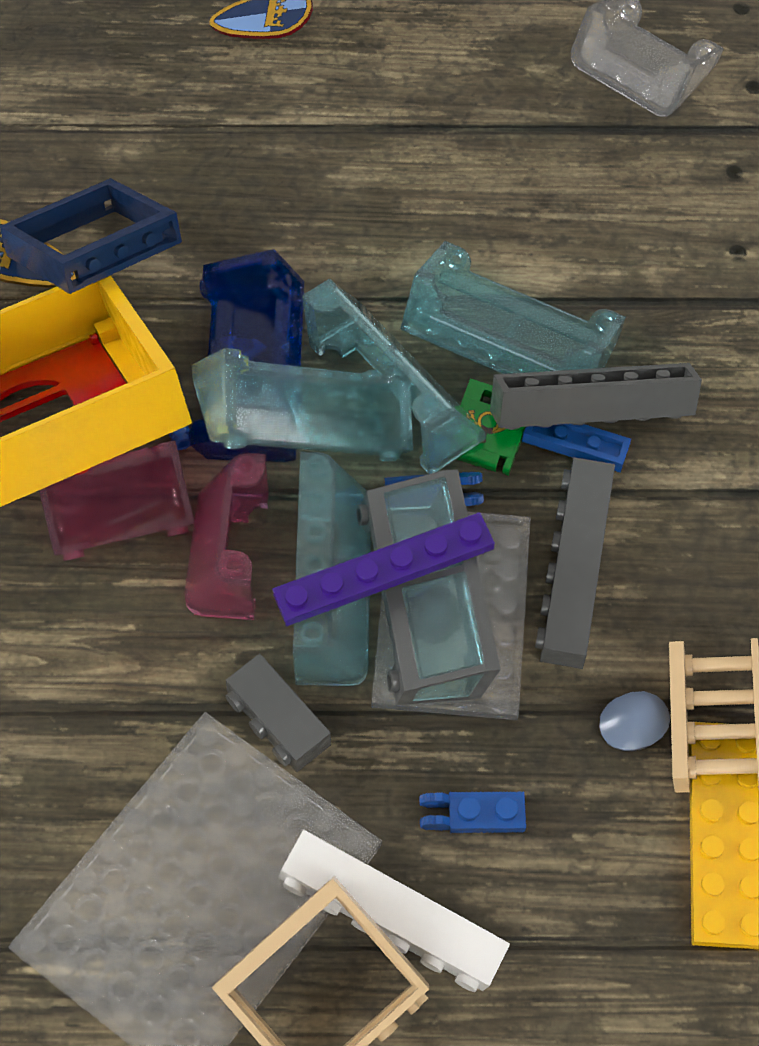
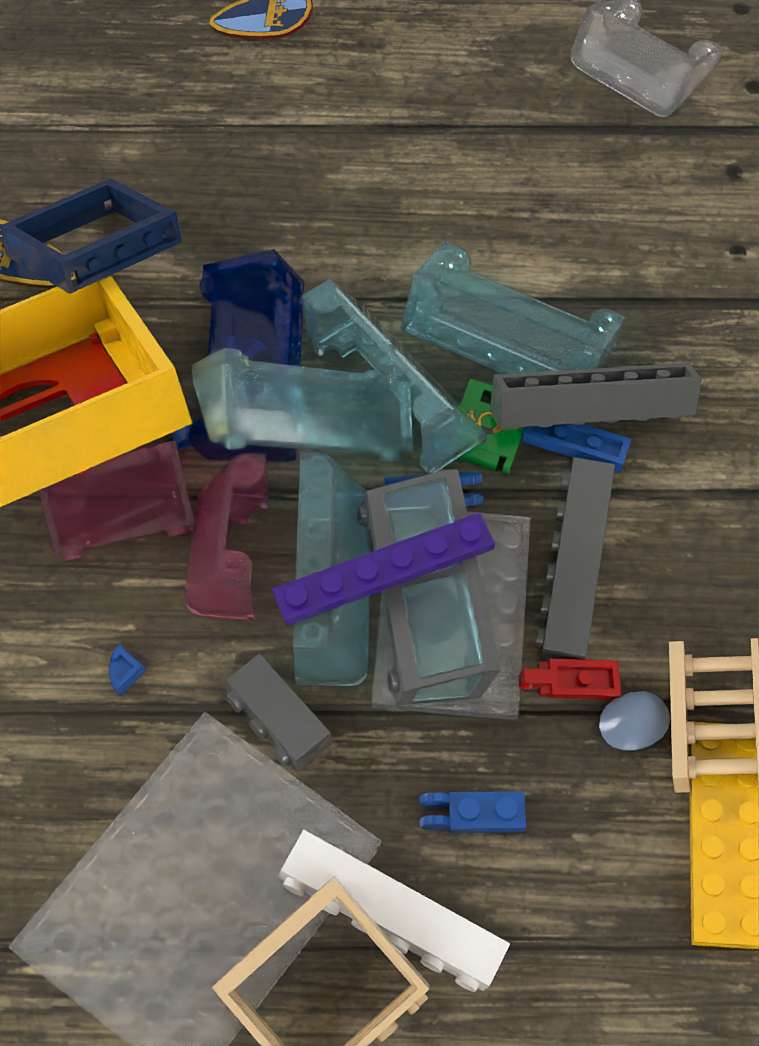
none -> blue tile [109,644,146,696]
none -> red hinge [518,659,621,700]

